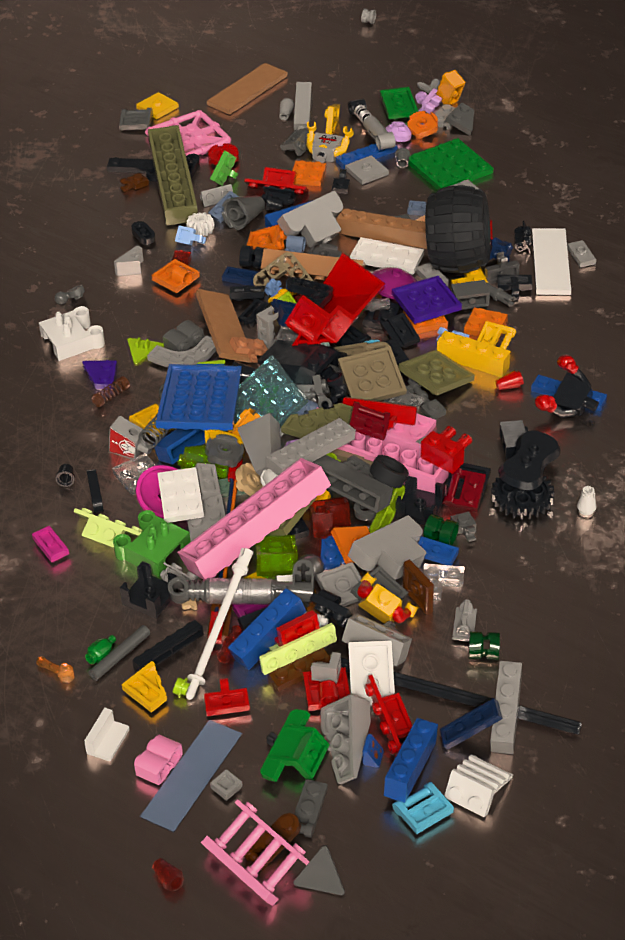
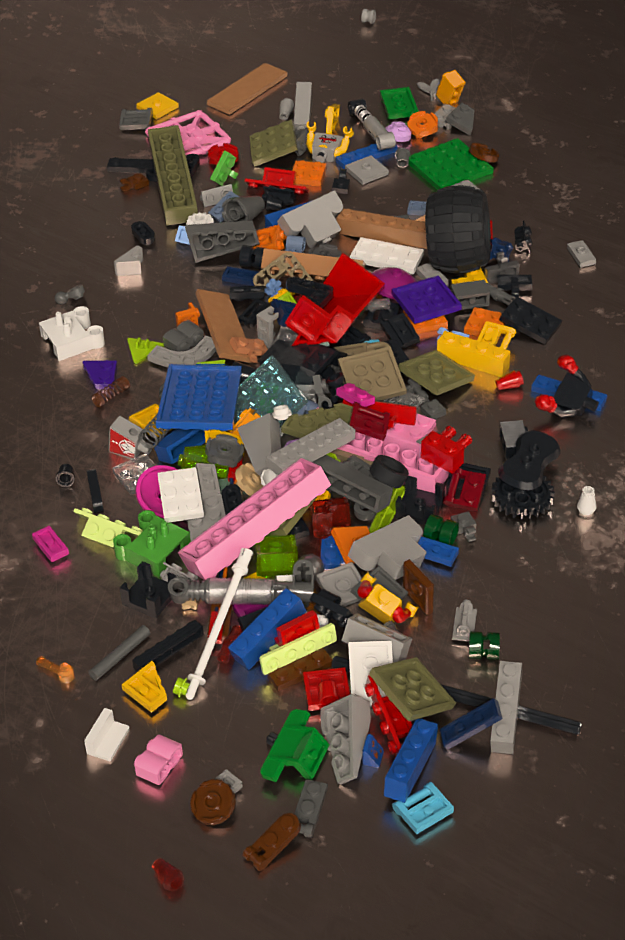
green plant [85,635,116,665] -> none
sand blue sticker [140,720,242,832] -> none
orange plate [152,259,200,293] -> none
clear red plate [172,250,192,266] -> none
bright pink fence [201,799,309,906] -> none
red plate [204,678,250,716] -> none
dark grey piece [294,845,345,895] -> none
light grey panel [311,652,341,684] -> none
lavender hips [415,88,442,114] -> none
clear plate [423,564,465,601] -> none
white plate [445,755,513,817] -> none
white tile [532,228,571,295] -> none
none -> orange bracket [175,302,200,326]
none -> dark grey wedge [184,220,259,263]
none -> reddish brown tile [190,779,236,826]
none -> black plate [221,484,244,514]
none -> olive plate [249,119,298,167]
none -> white plate [272,405,292,420]
none -> dark pink plate [336,383,375,407]
none -> olive plate [369,657,456,721]
none -> reddish brown tile [469,143,500,163]
none -> black plate [499,297,562,345]

